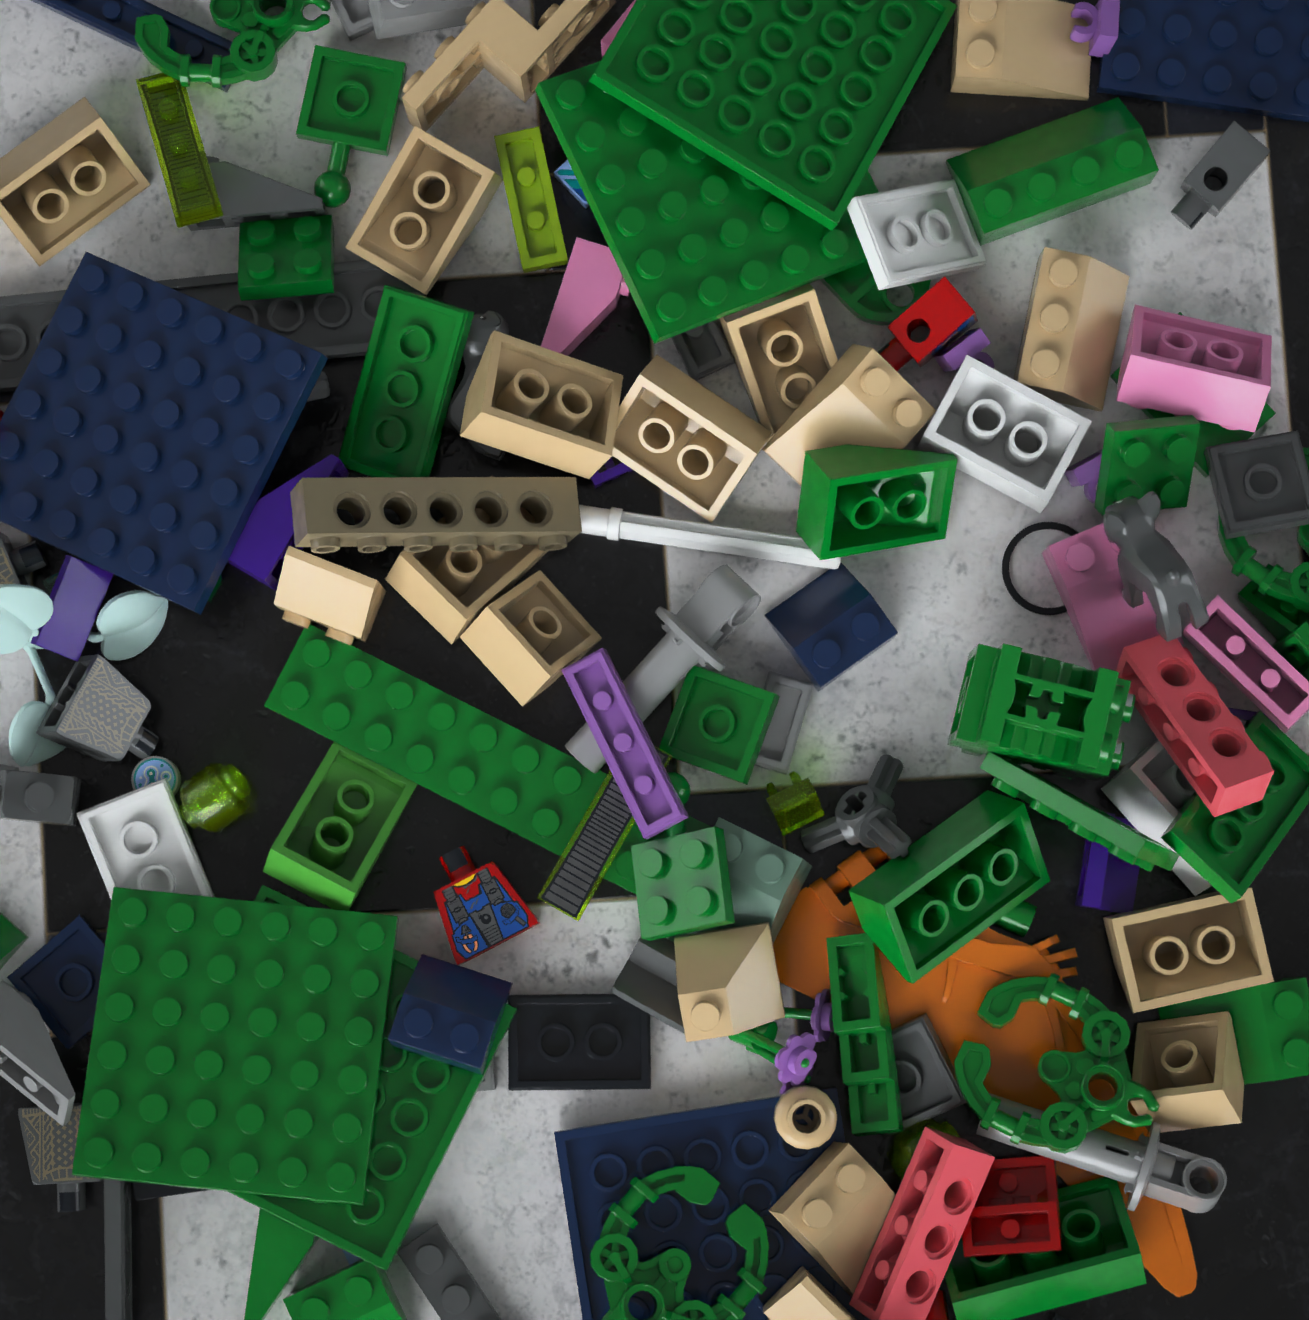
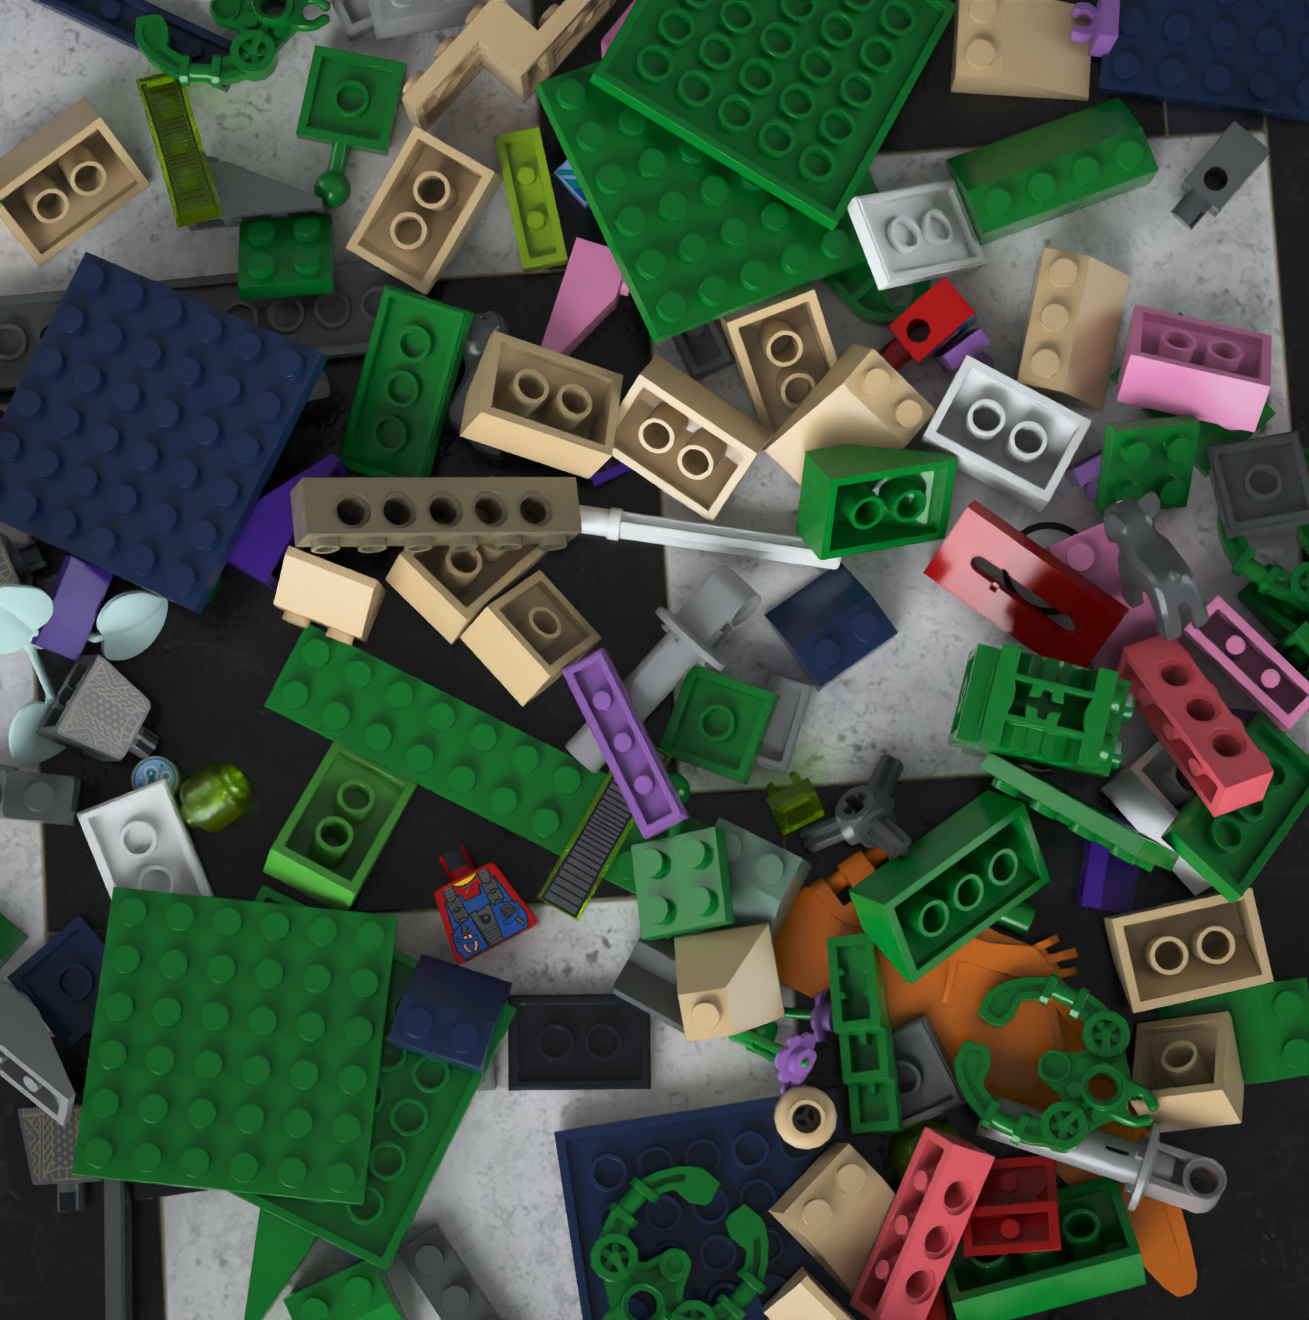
none -> red piece [923,499,1129,668]

